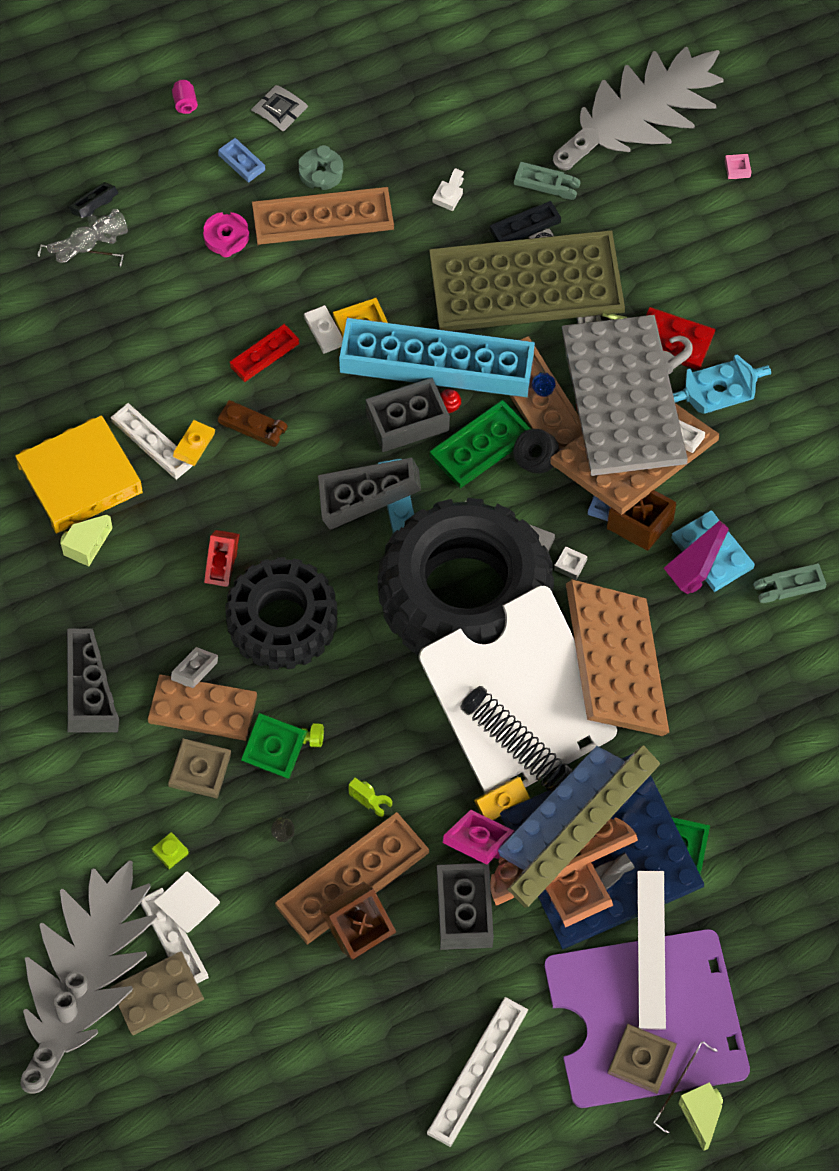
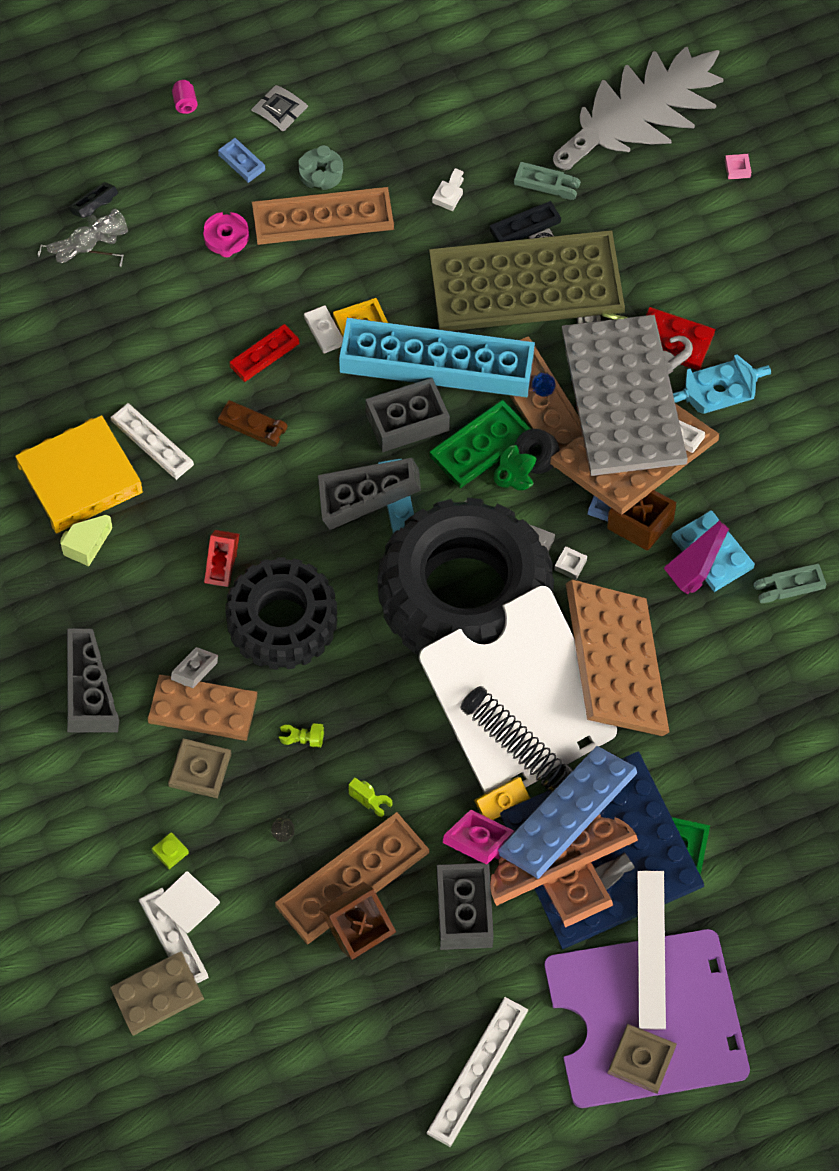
light grey plant [20,861,157,1094] -> none
yellow plate [173,420,215,466] -> none
green plate [241,713,307,779] -> none
red plate [440,389,461,413] -> none
olive plate [507,745,660,908] -> none
dark brown piece [653,1041,718,1133] -> none
yellowish green slope [679,1082,723,1151] -> none
none -> green plate [494,445,537,491]

